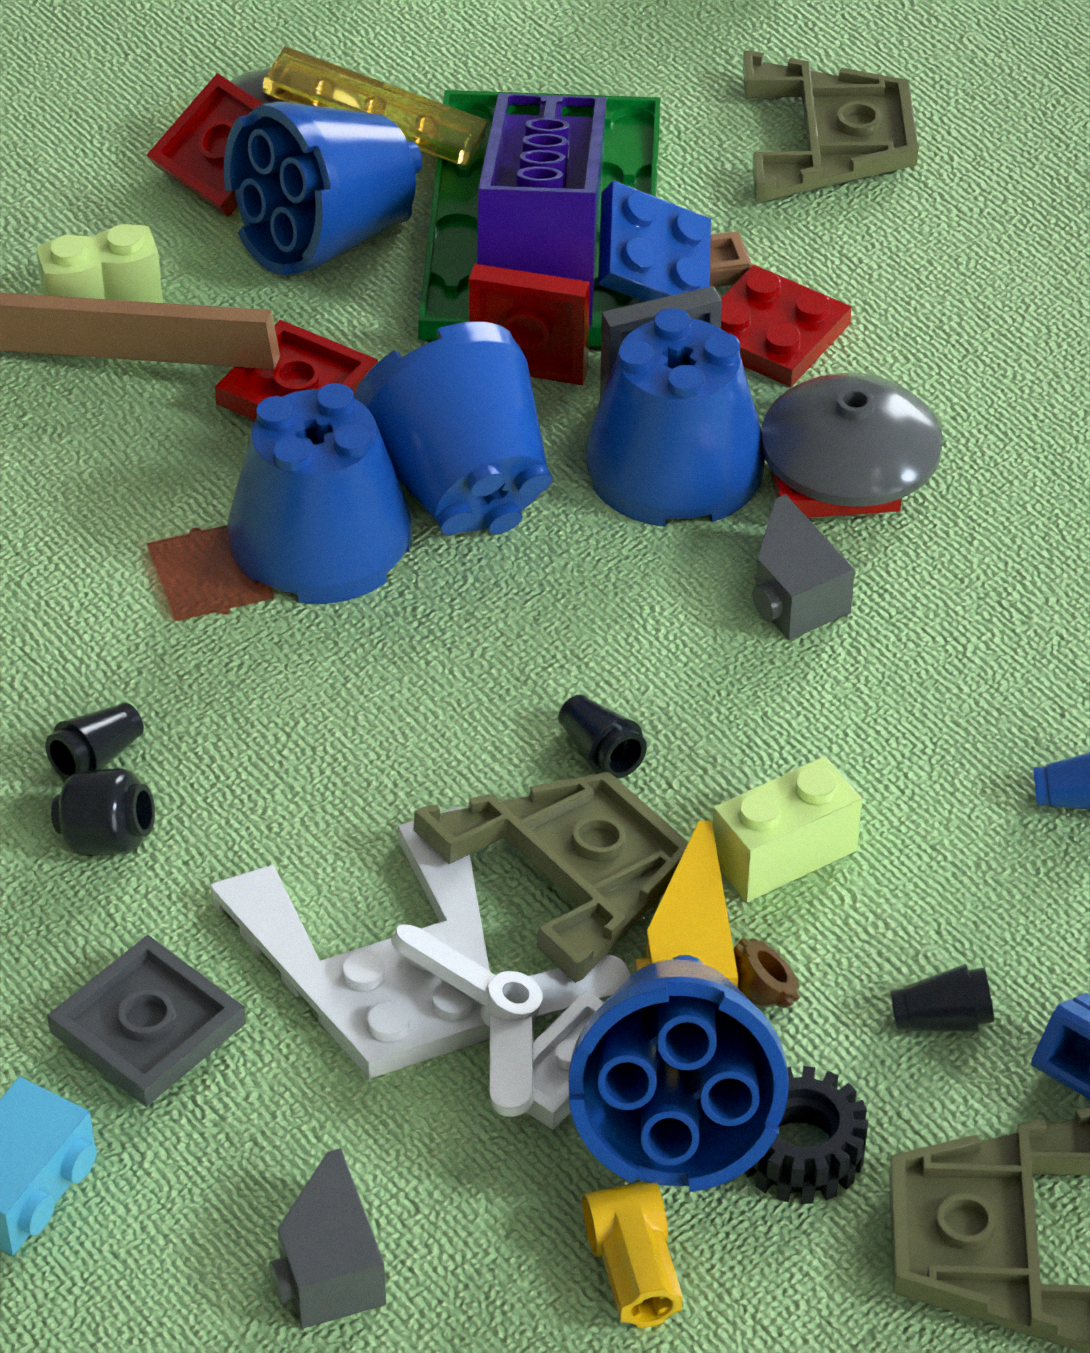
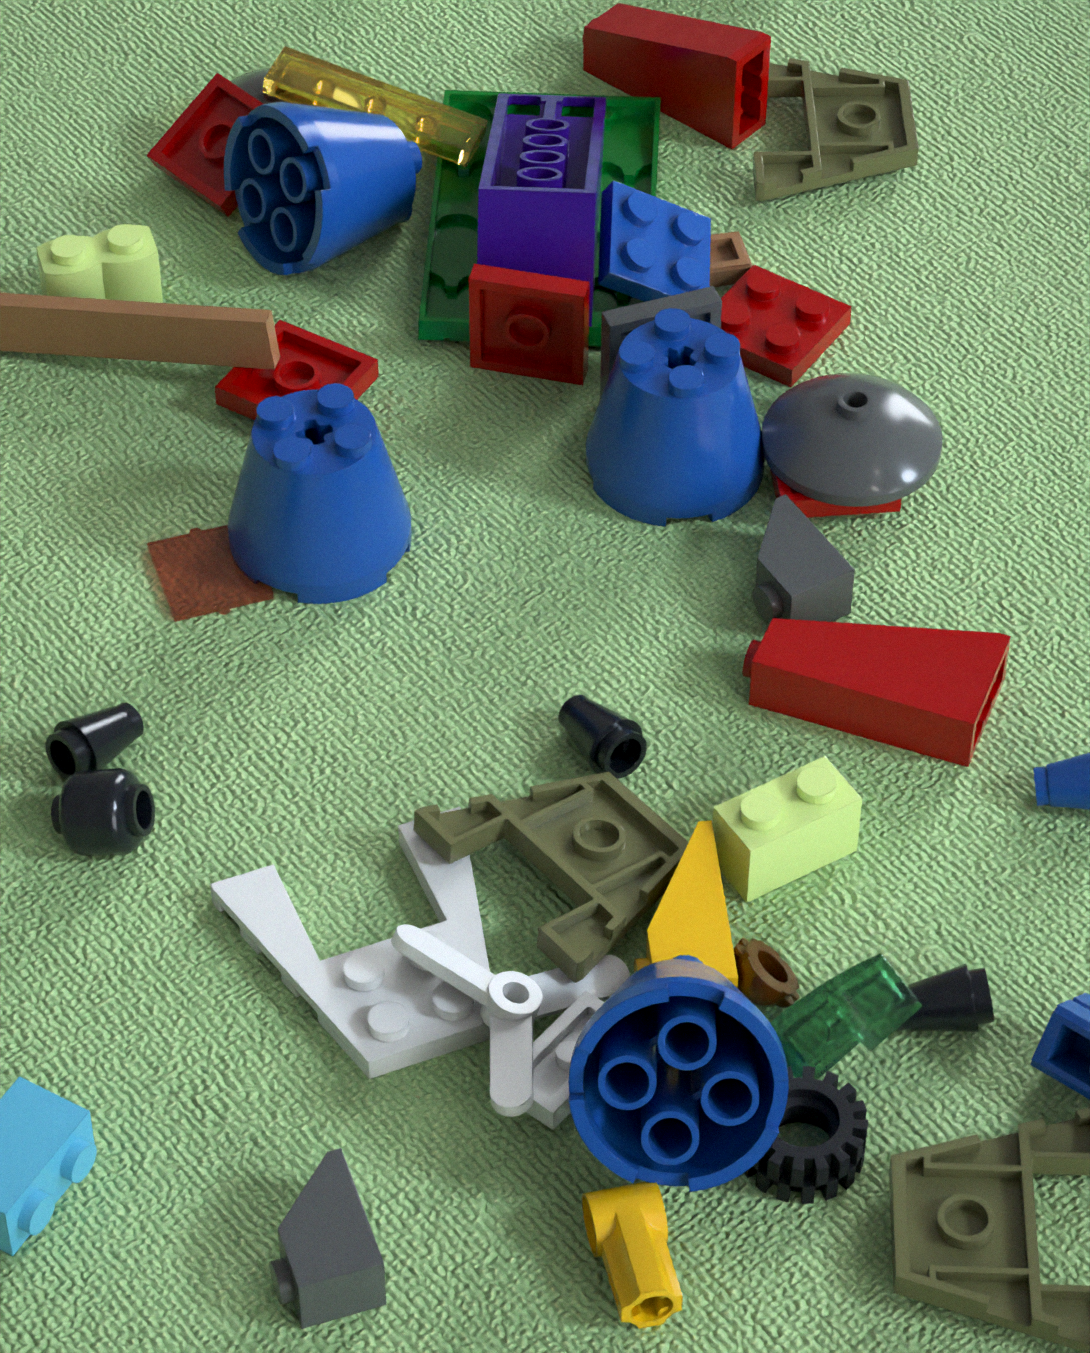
dark grey plate [47,935,246,1107] -> none
blue cone [354,322,552,535] -> none
none -> red slope [582,3,771,150]
none -> red slope [742,618,1011,767]
none -> clear green slope [770,953,924,1080]

